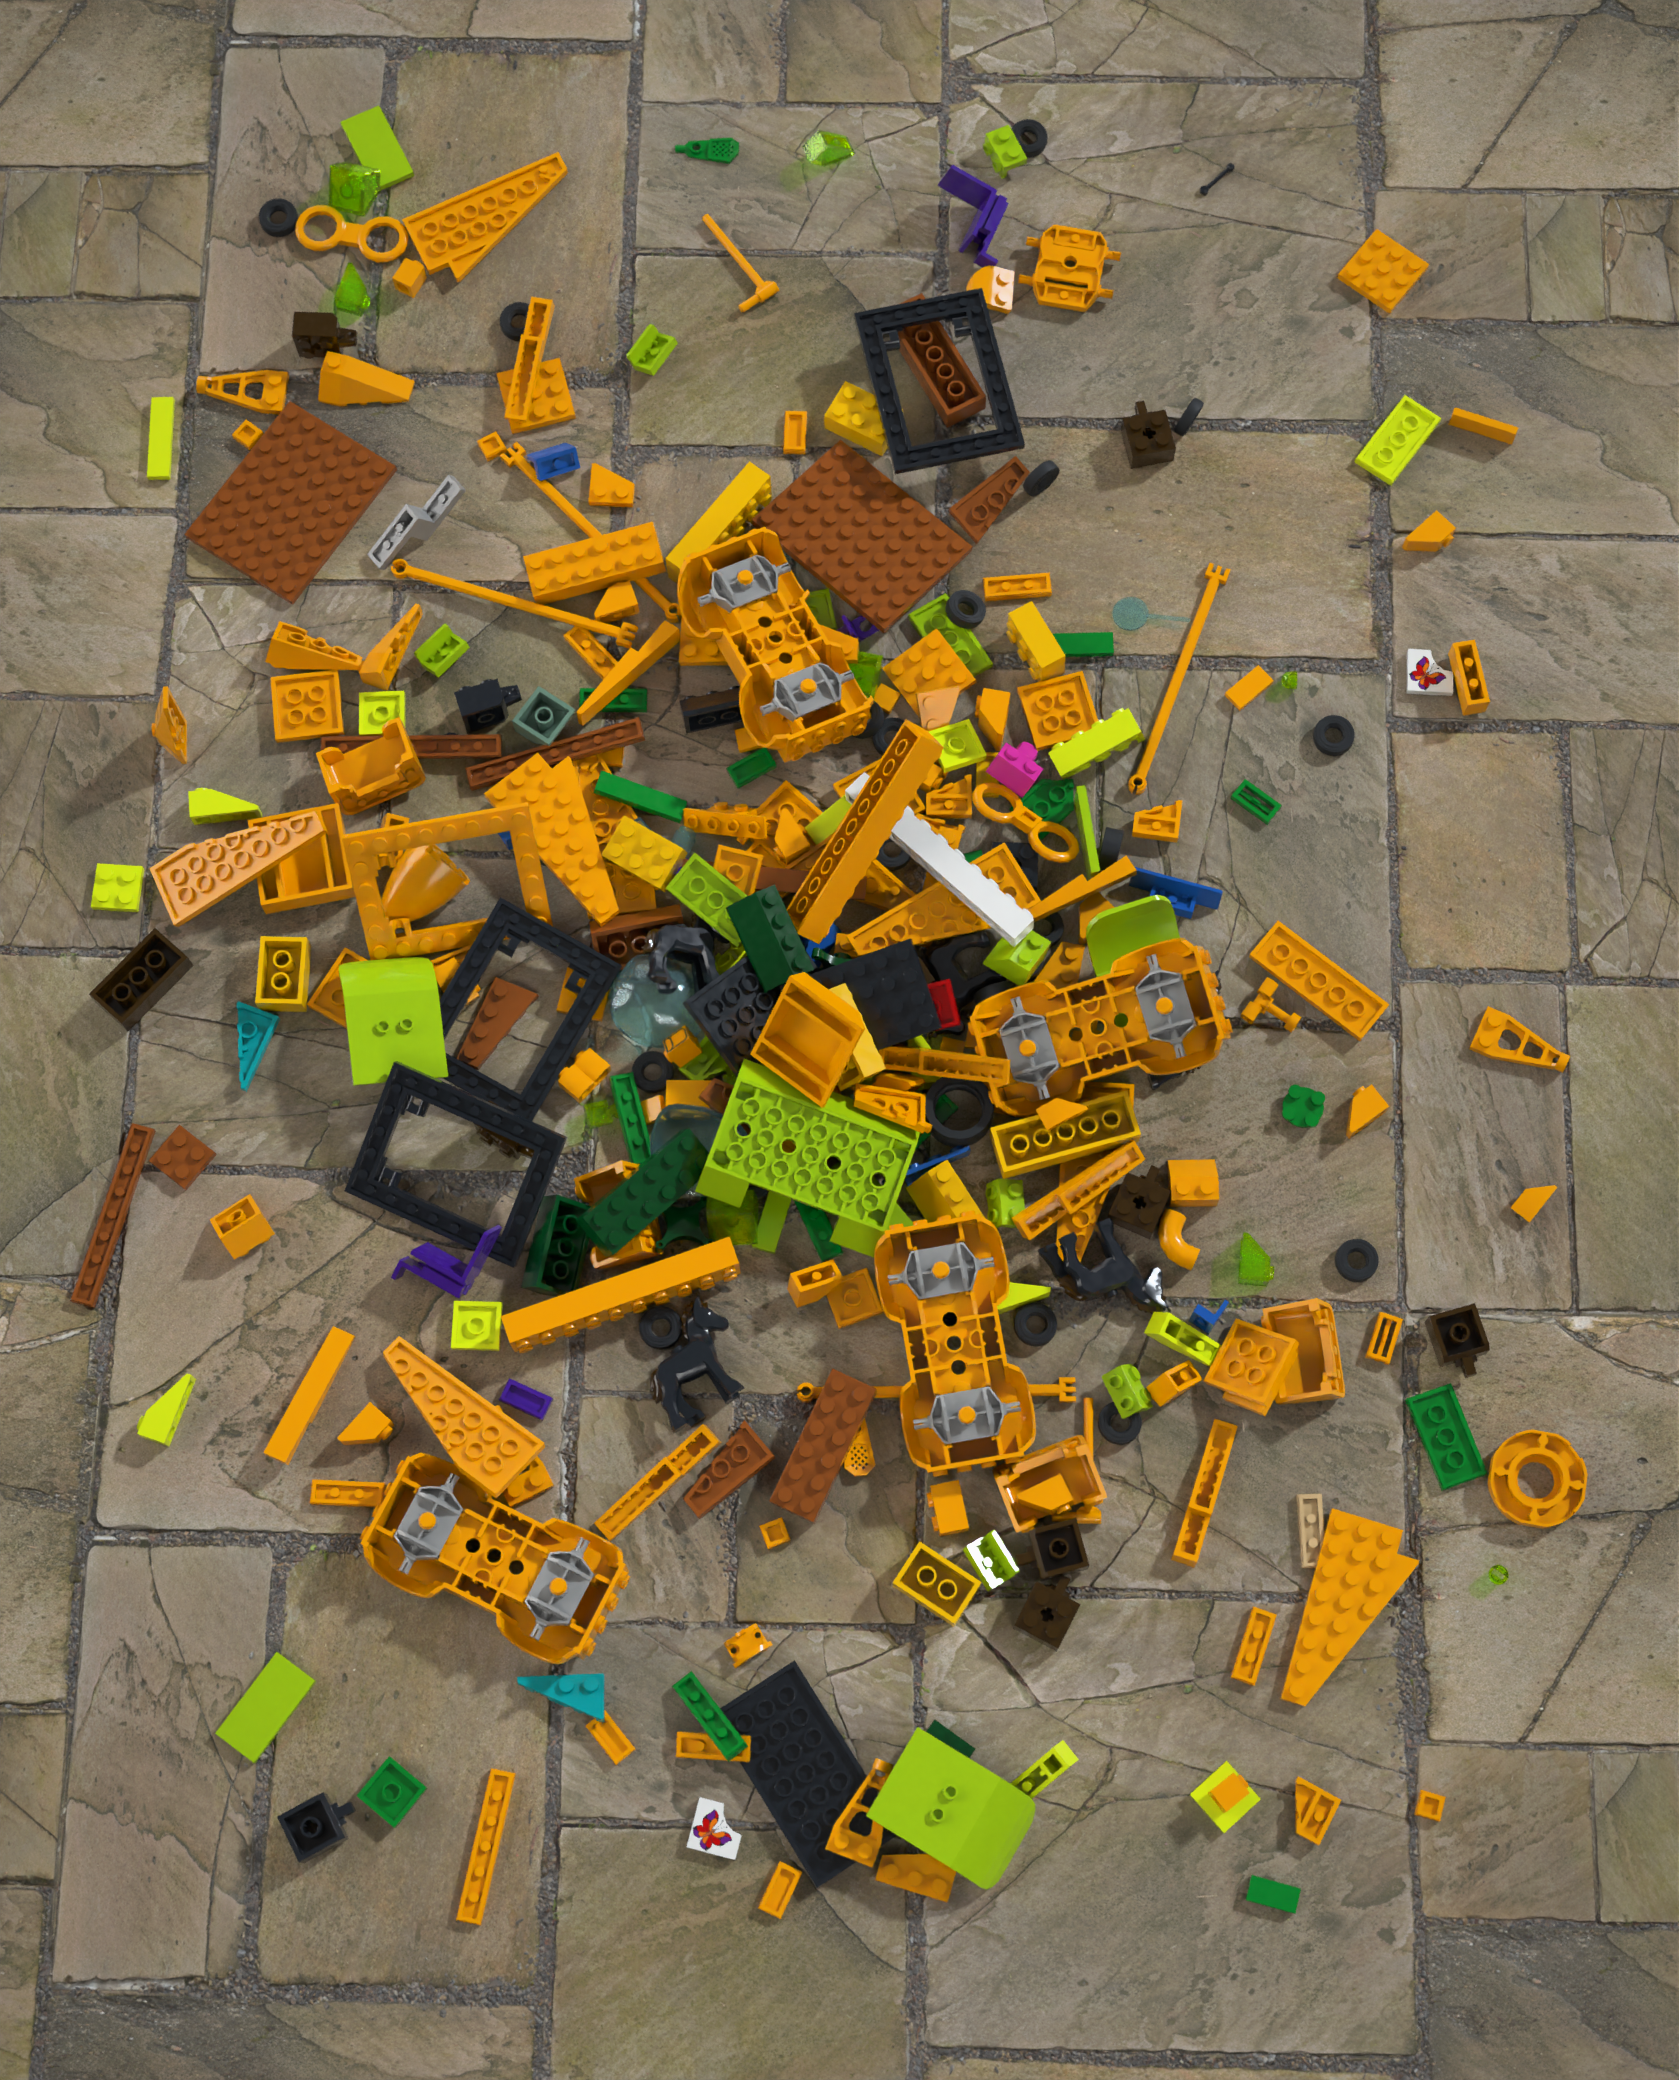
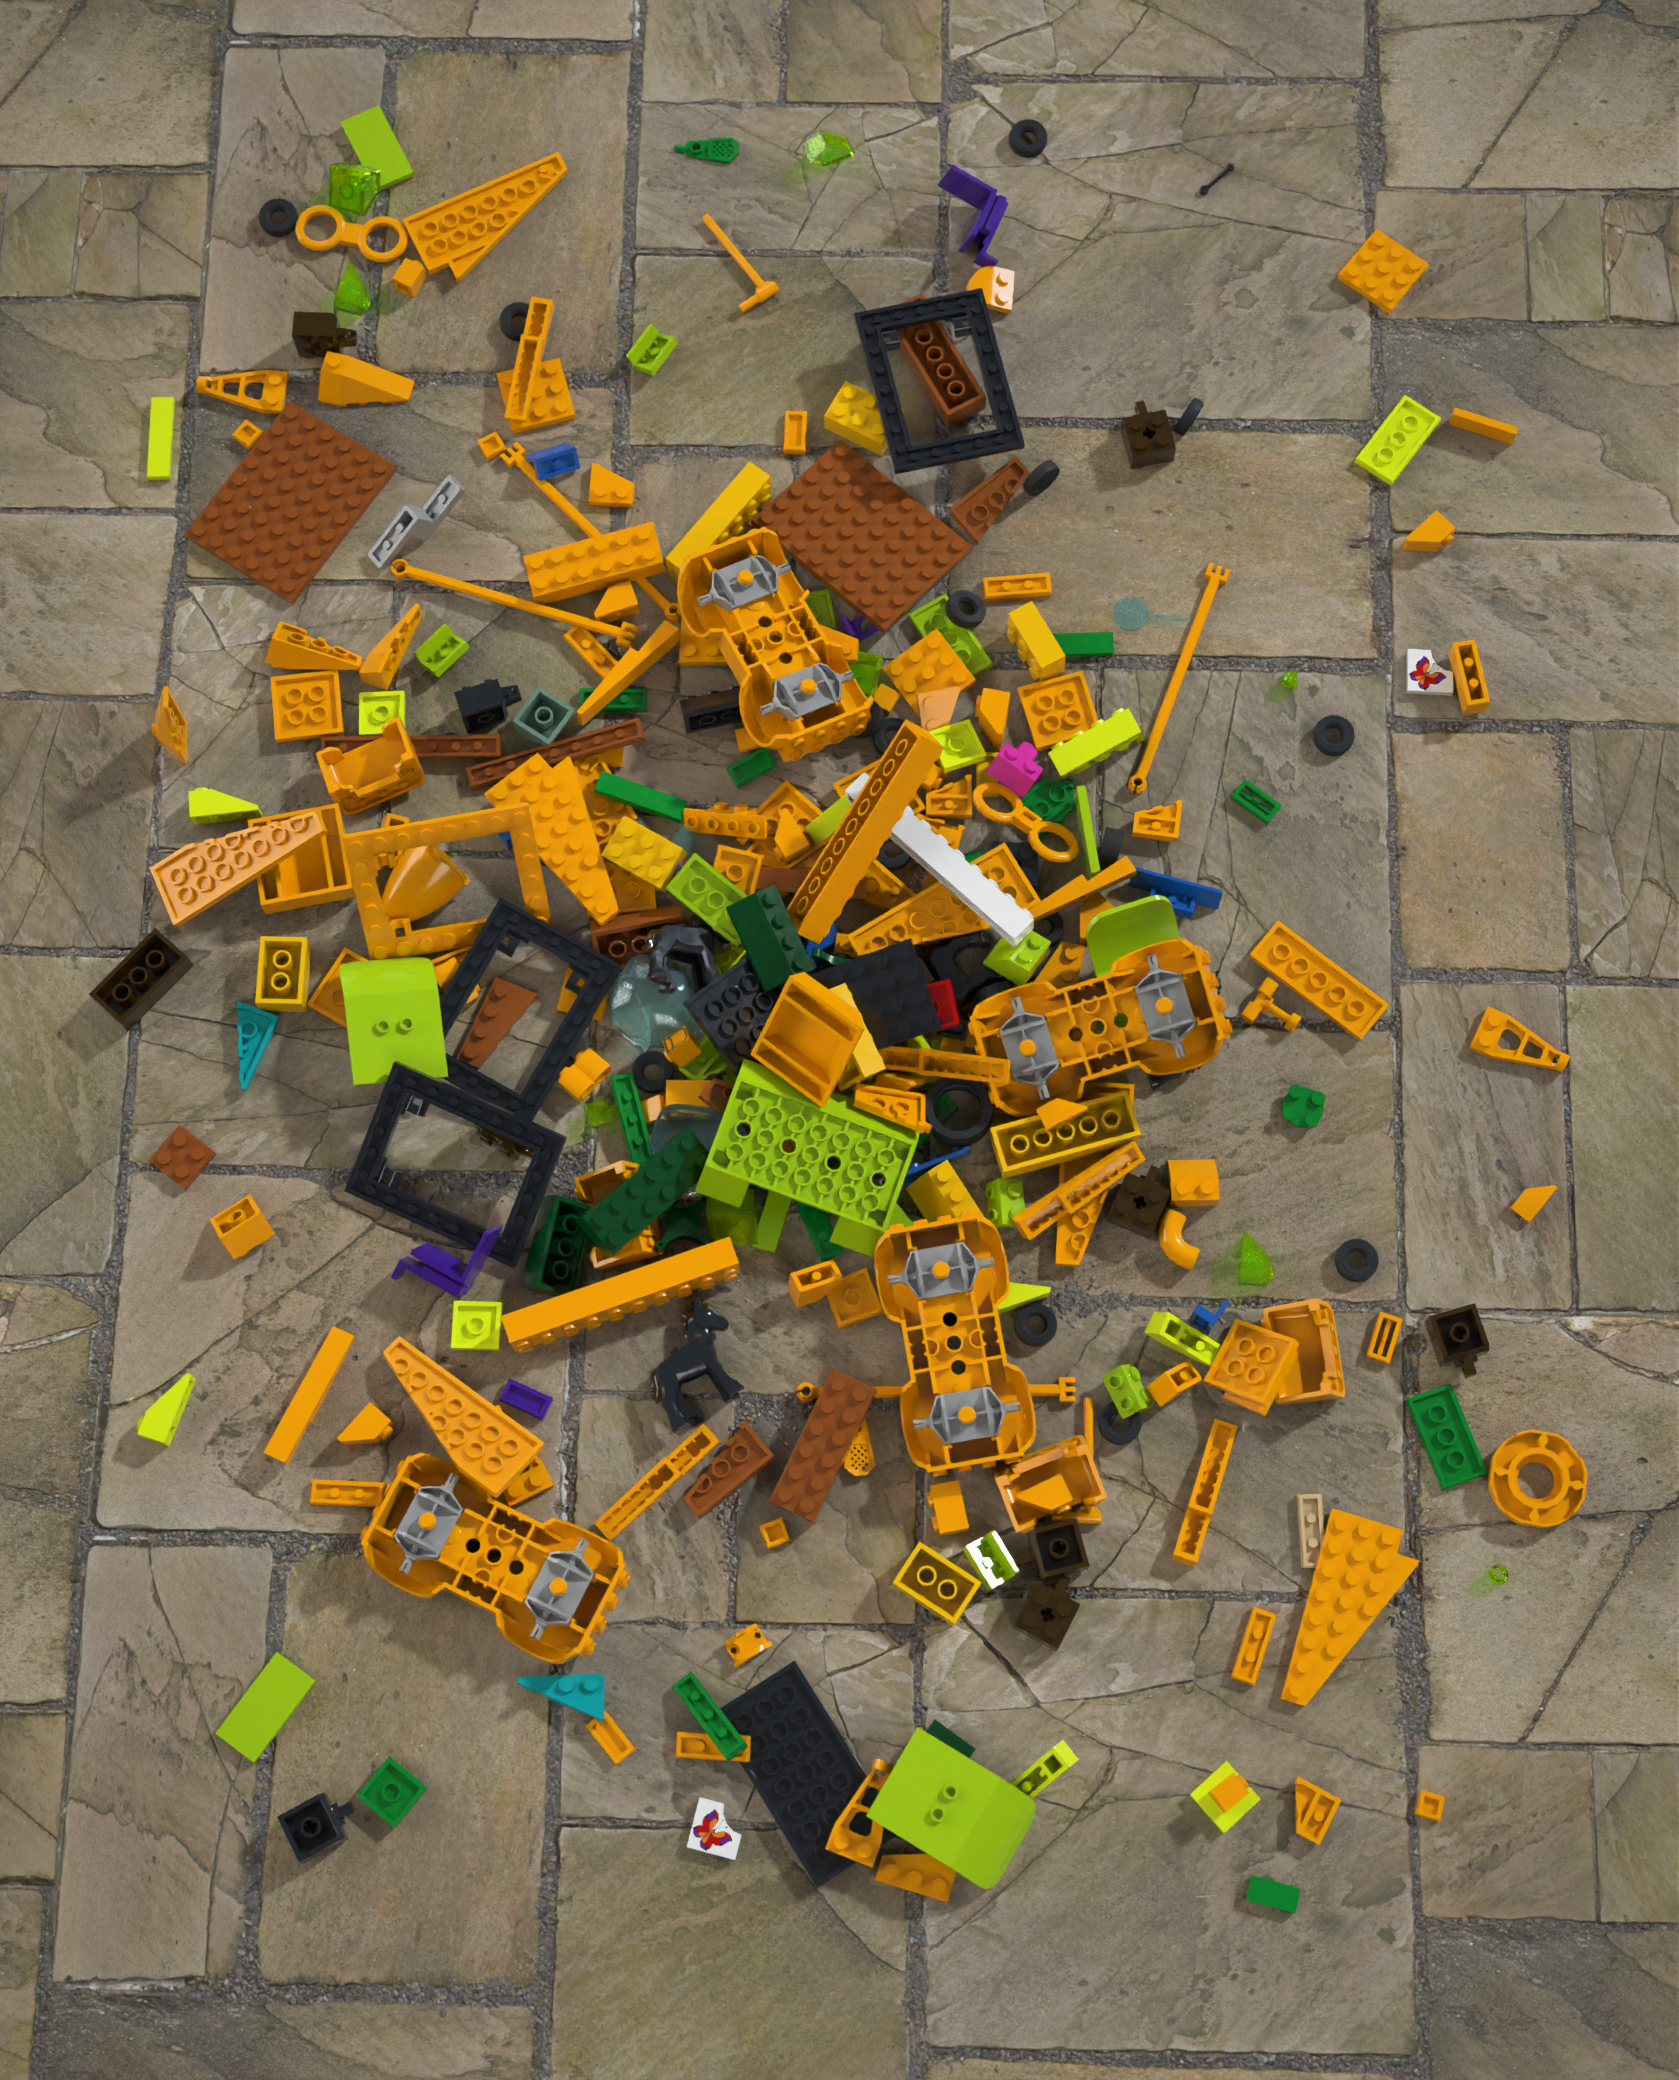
dark orange tile [70,1123,156,1308] -> none
neon yellow plate [91,863,144,912] -> none
light orange tile [456,1768,516,1925] -> none
black tyre [639,1306,682,1349] -> none
light orange tile [758,1861,803,1919] -> none
lime bracket [983,125,1027,179] -> none
light orange piece [1018,224,1121,312] -> none
black animal [1038,1218,1169,1314] -> none
light orange tile [1224,665,1274,711] -> none
light orange slope [1346,1084,1389,1139] -> none

